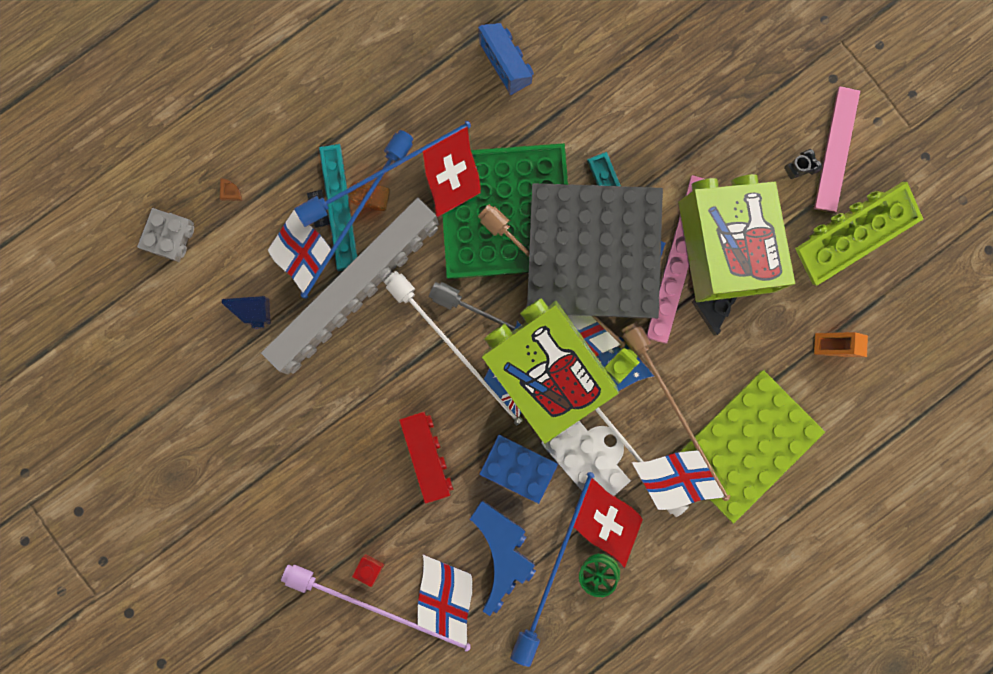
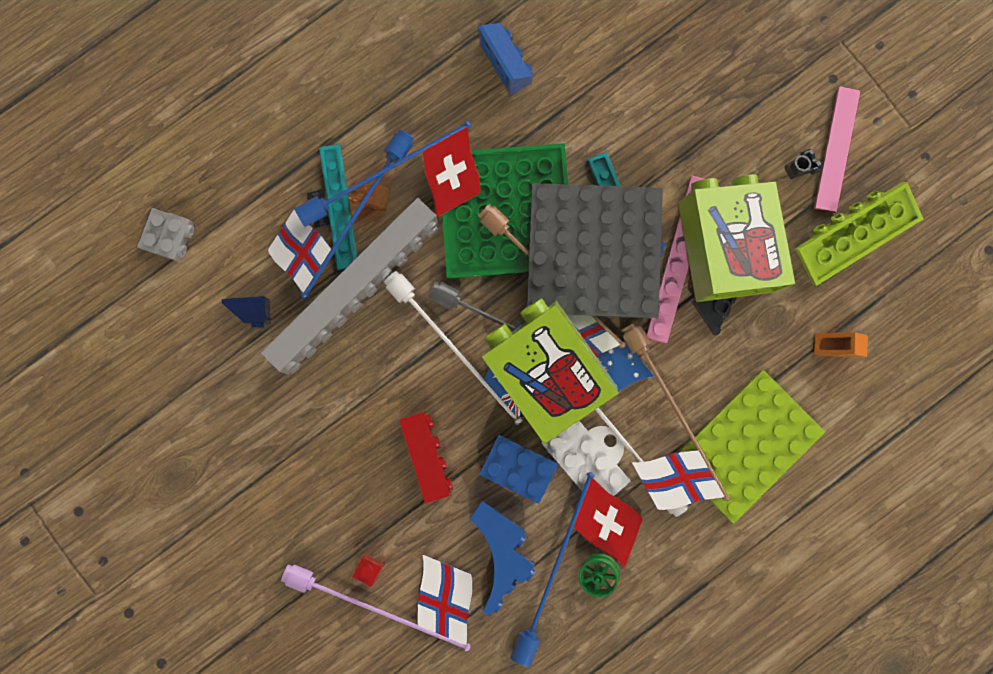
dark orange tile [220,178,242,201] -> none
lime bracket [604,348,640,384] -> none

